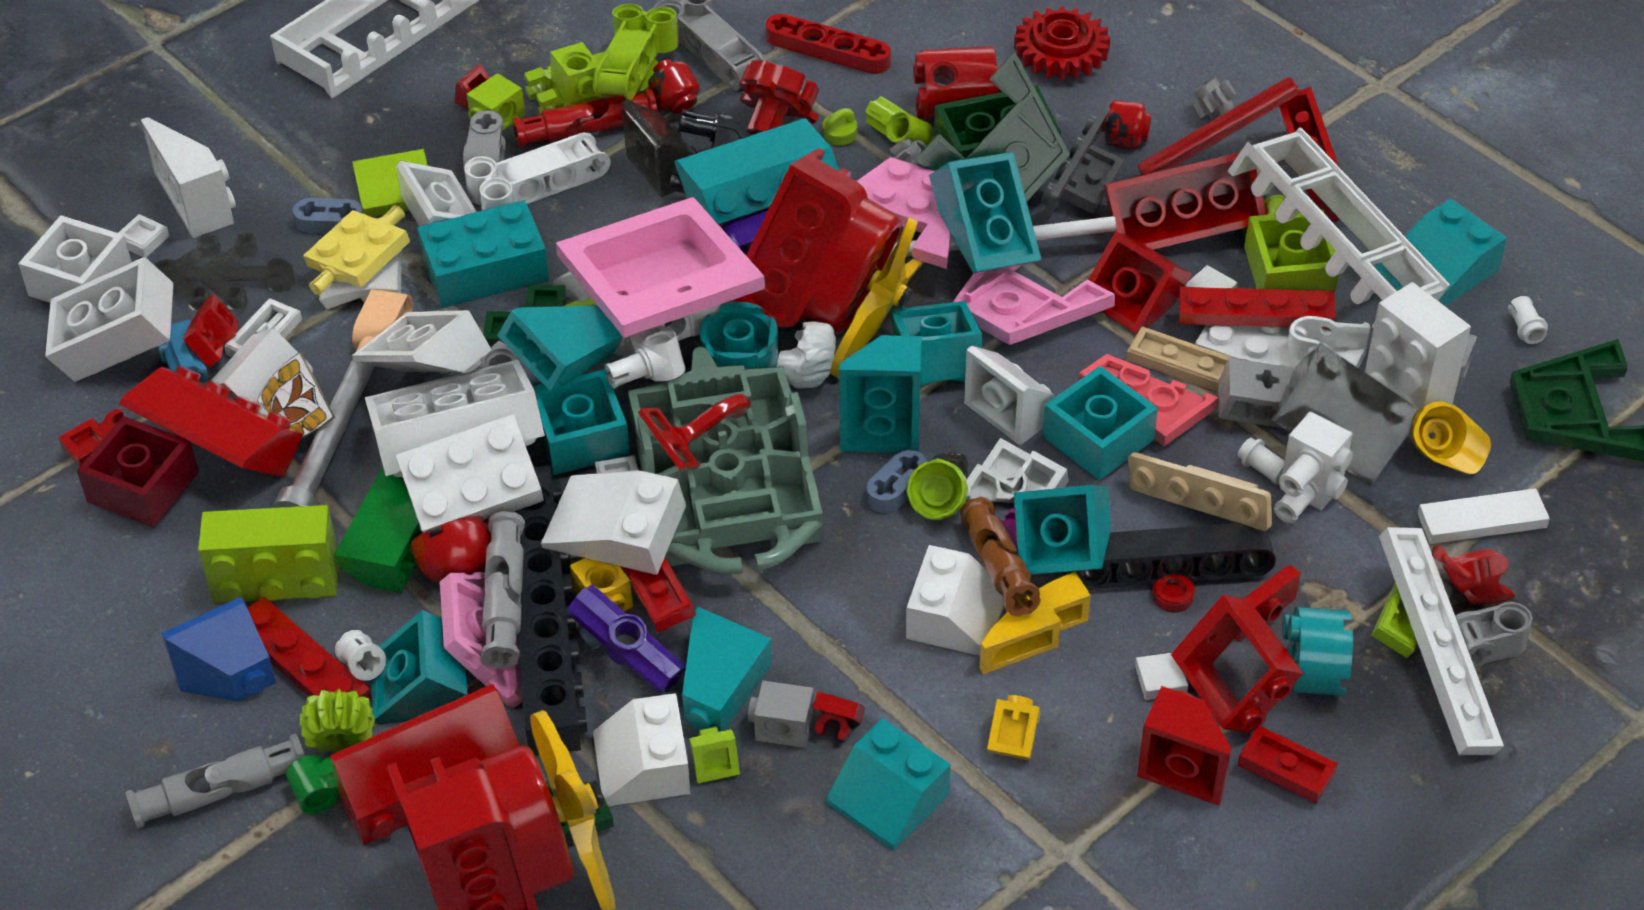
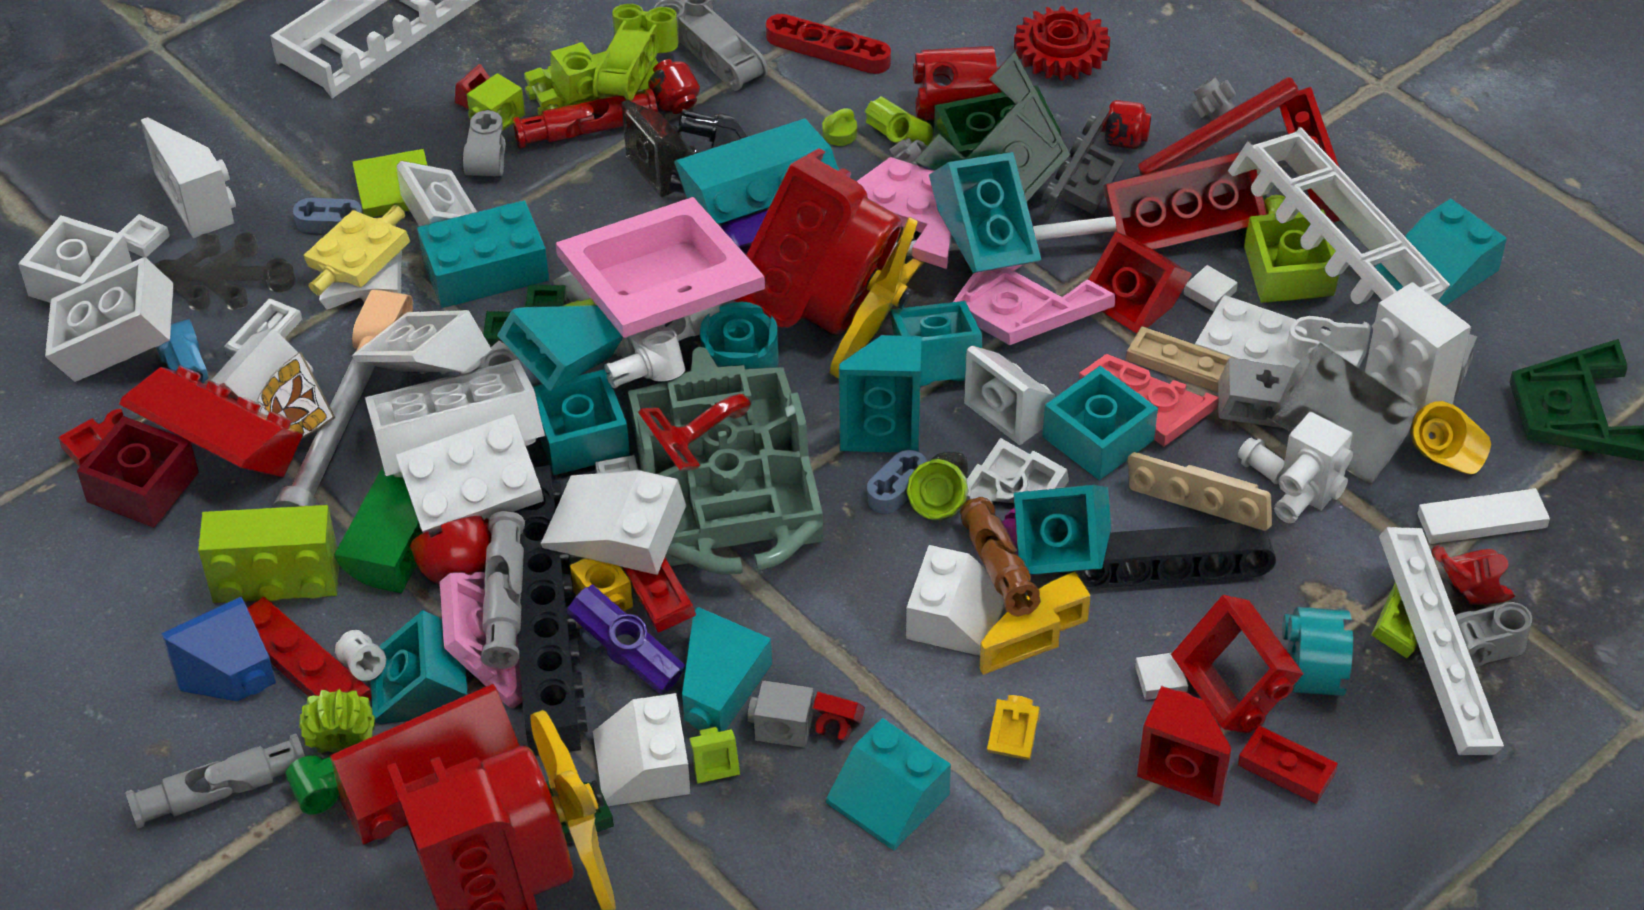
red slope [183,294,239,368] -> none
white piece [464,133,611,211] -> none
red piece [739,60,819,135] -> none
white hair [777,322,836,388] -> none
red tile [1153,573,1195,613] -> none
red plate [1179,287,1336,329] -> none
red plate [1235,565,1301,642] -> none
white pin [1508,296,1548,344] -> none

